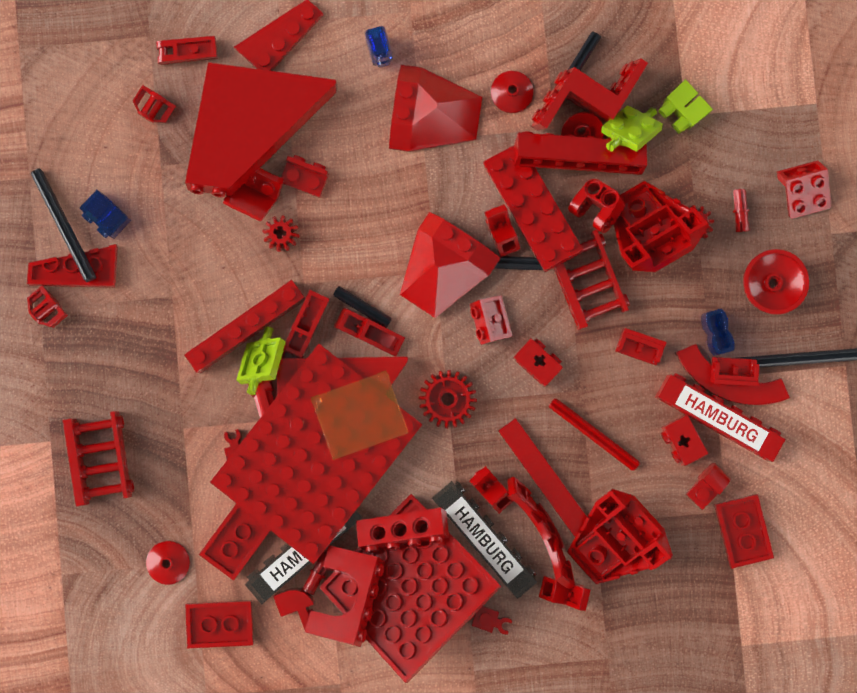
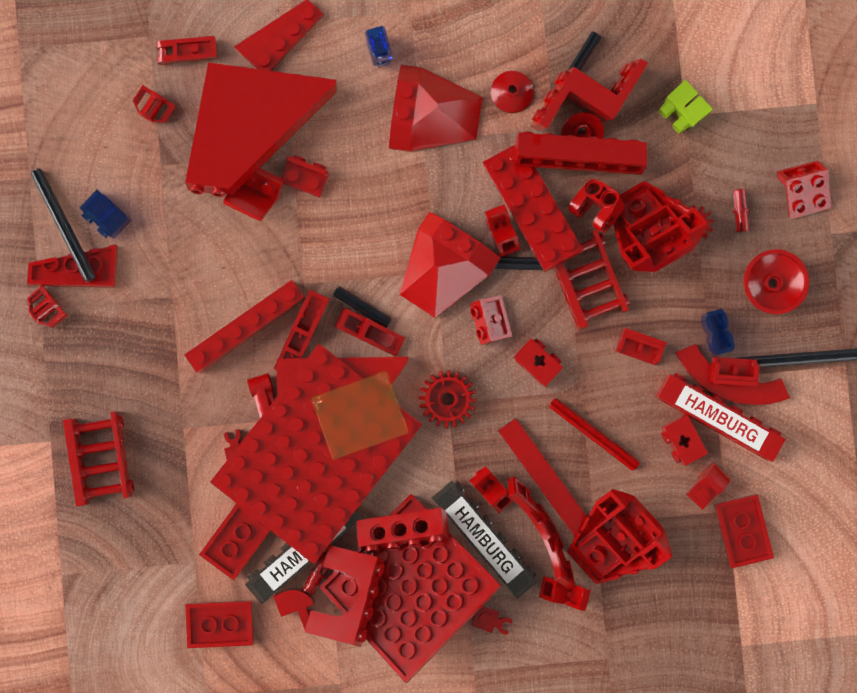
red dish [146,541,190,585] -> none
lime plate [236,326,285,395] -> none
red gear [262,215,300,252] -> none
lime plate [601,105,663,152] -> none

